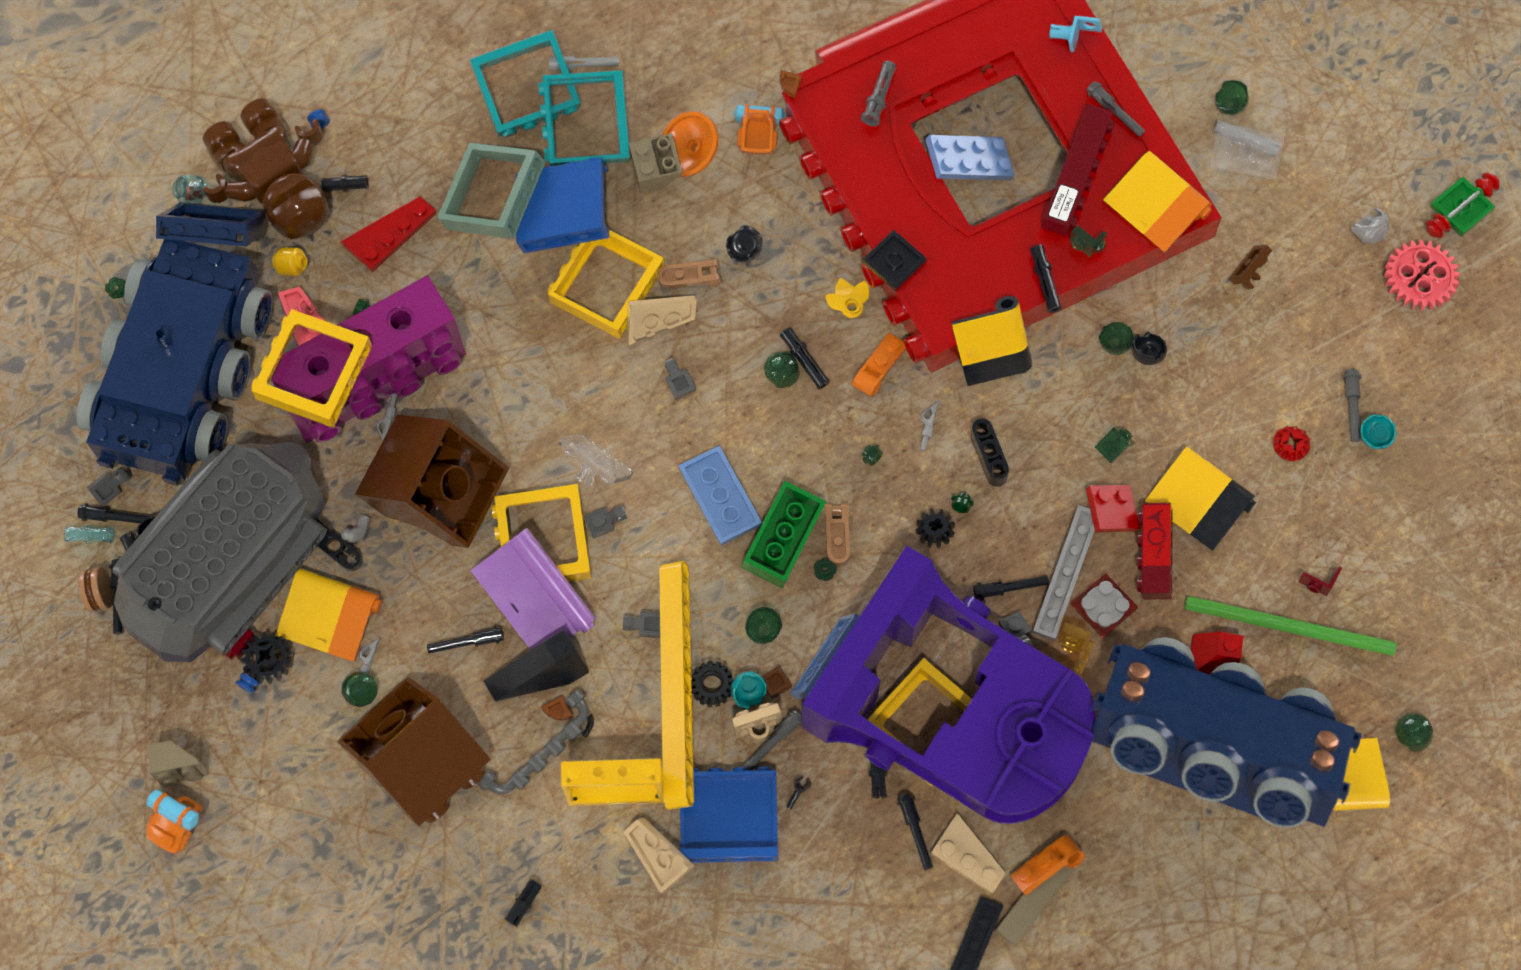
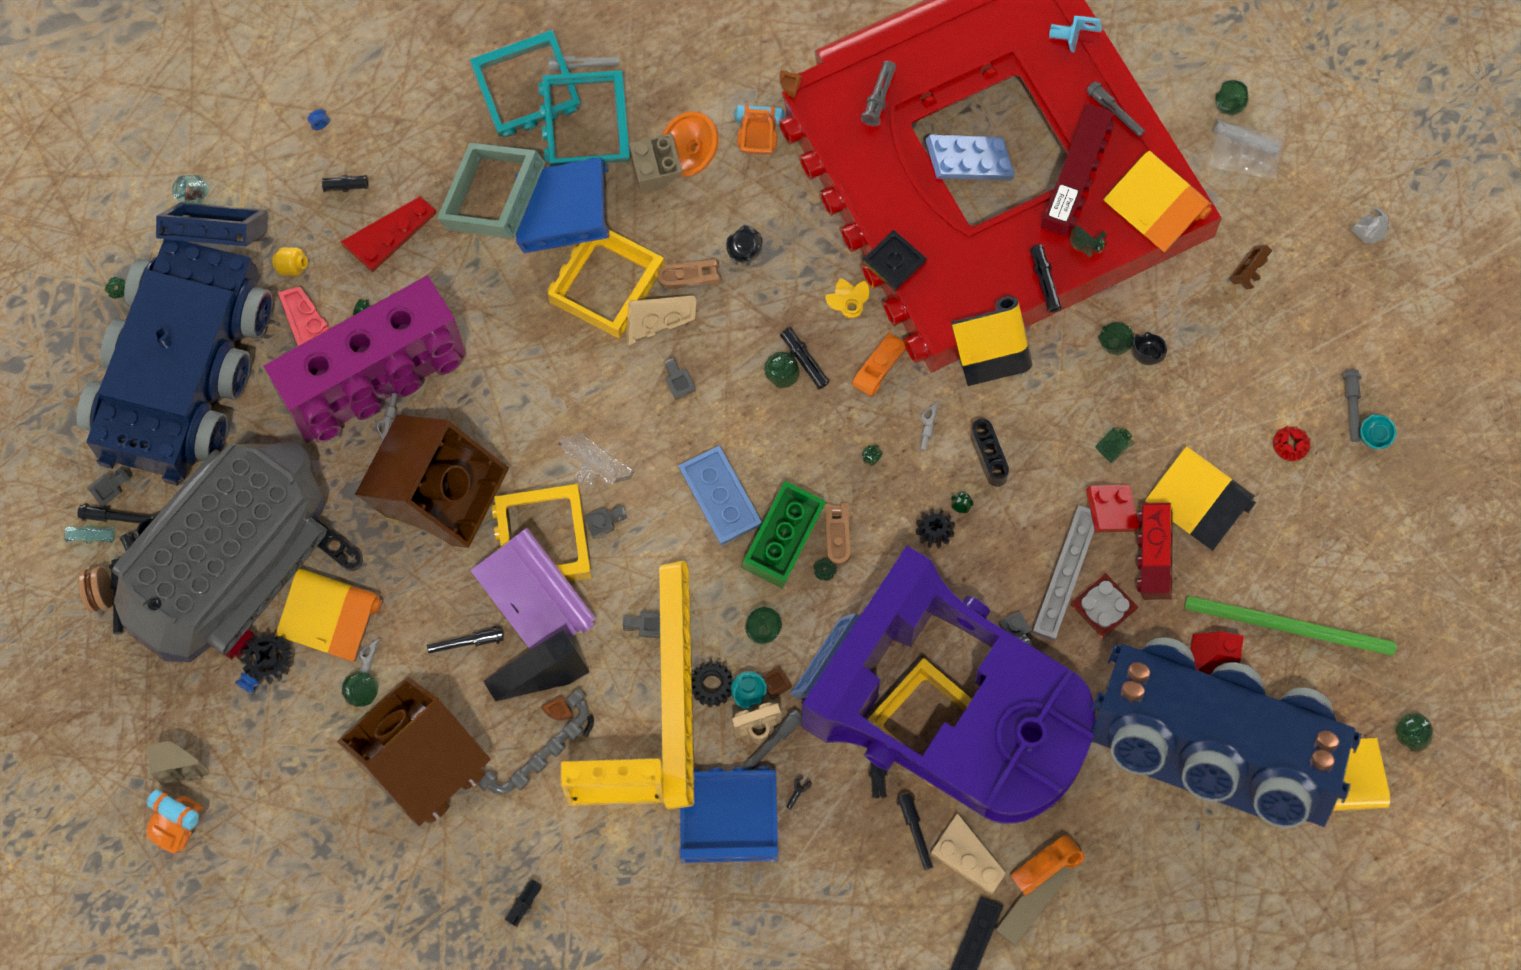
reddish brown piece [202,98,329,239] -> none
yellow piece [251,309,372,428] -> none
light grey arm [341,515,371,543] -> none
tan wing [624,817,695,893] -> none
black pin [973,576,1049,601] -> none
clear yellow bracket [1058,622,1094,677] -> none
dark red bracket [1298,566,1343,596] -> none
coral gear [1384,240,1460,311] -> none
green plate [1426,173,1500,238] -> none

